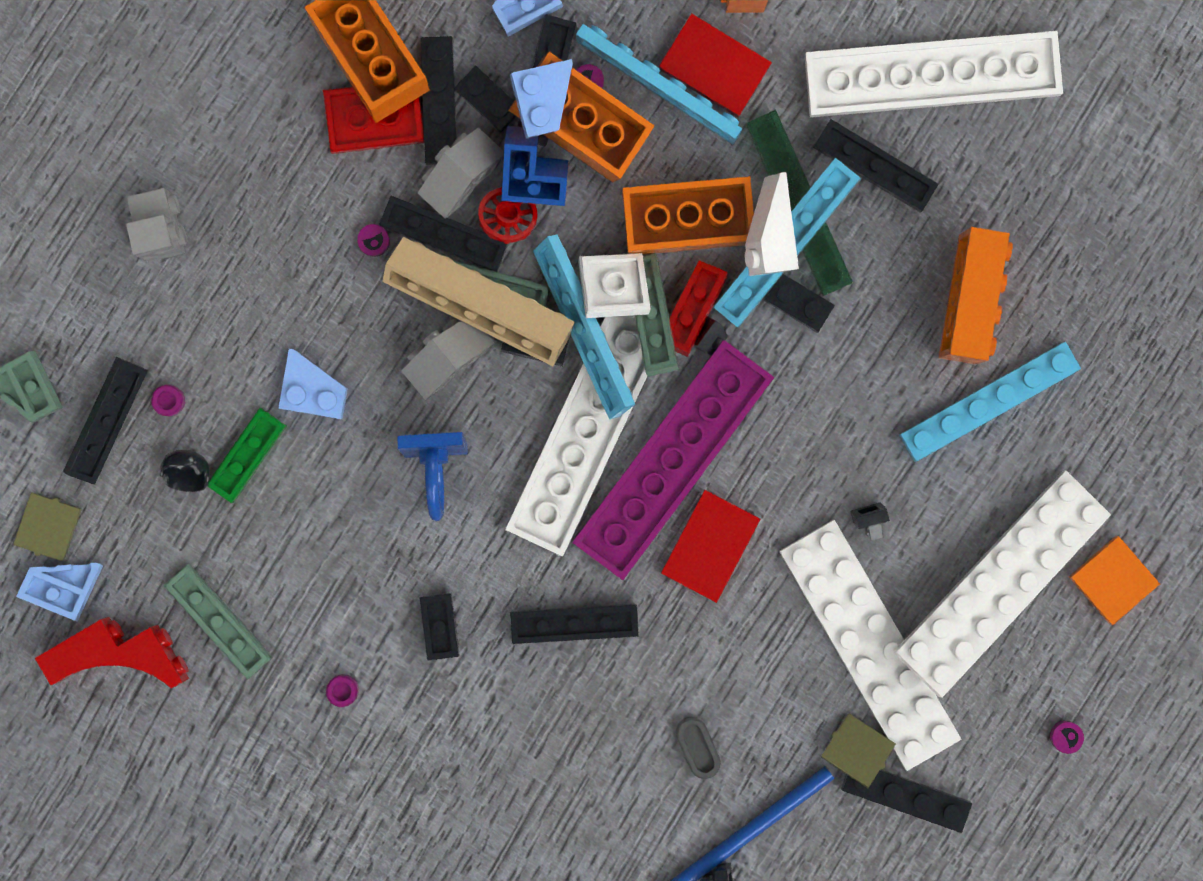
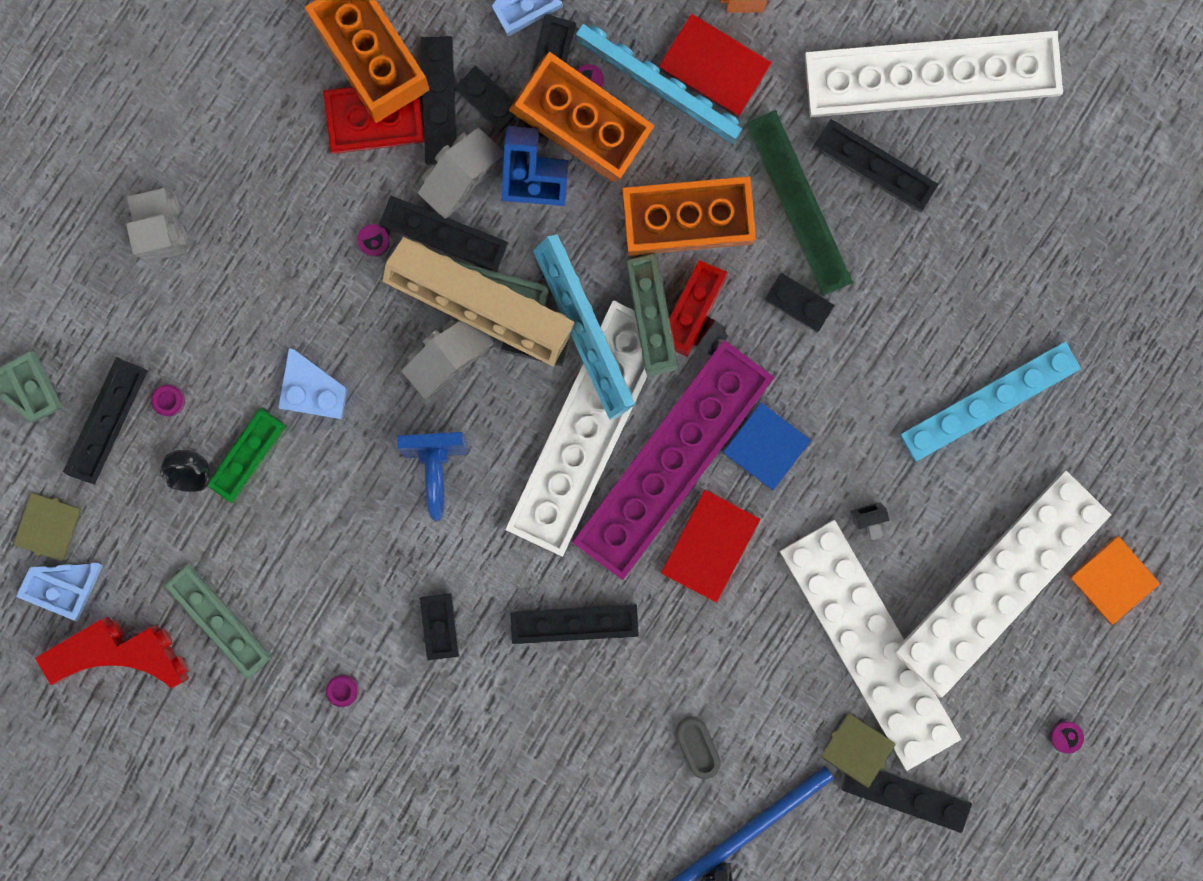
red wheel [478,187,538,244] -> none
light blue wing [510,59,573,139] -> none
white tile [578,253,651,318] -> none
medium azure plate [713,158,861,327] -> none
white slope [745,172,799,276] -> none
orange brick [938,227,1013,364] -> none
none -> blue tile [722,402,811,491]

